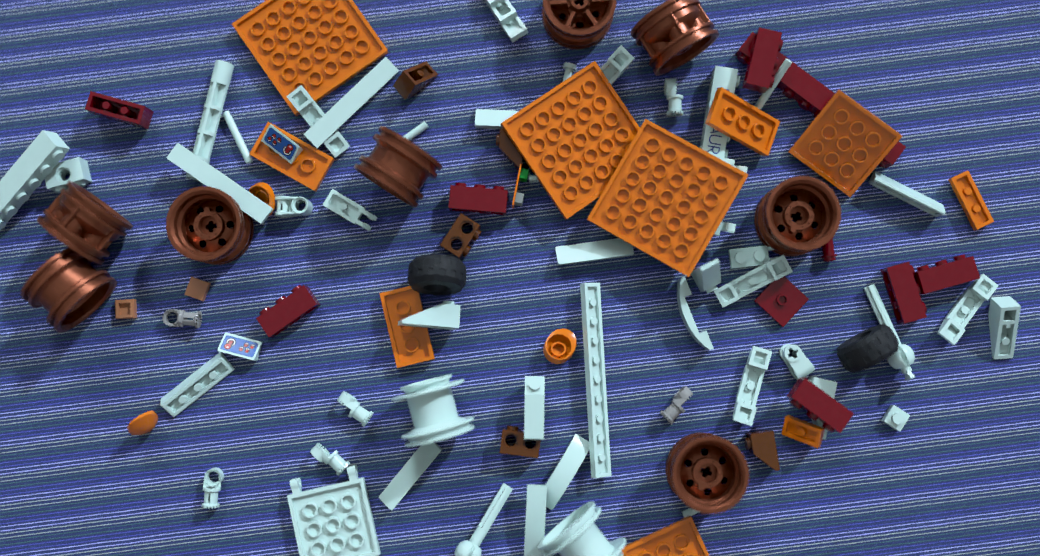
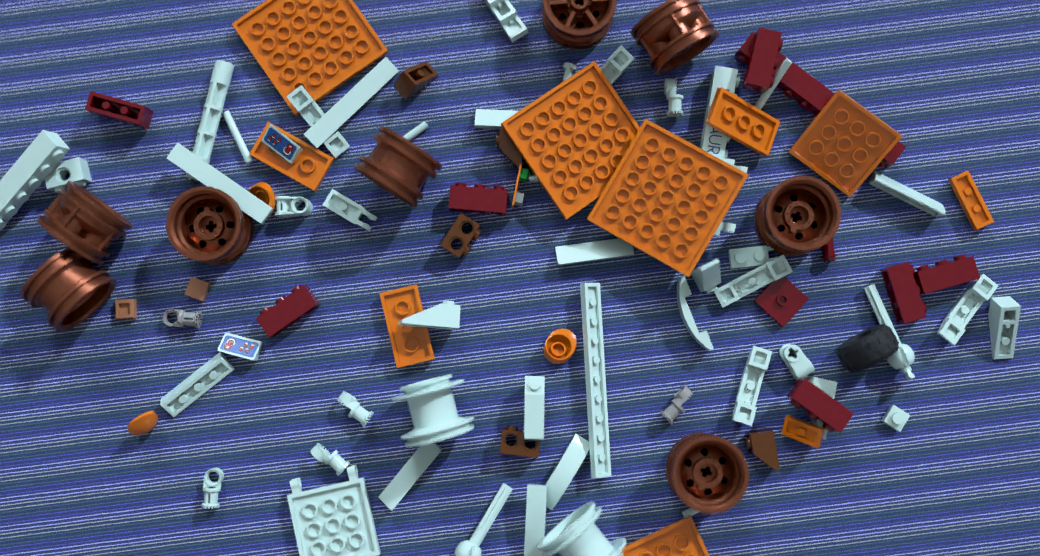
black tyre [408,254,466,295] -> none

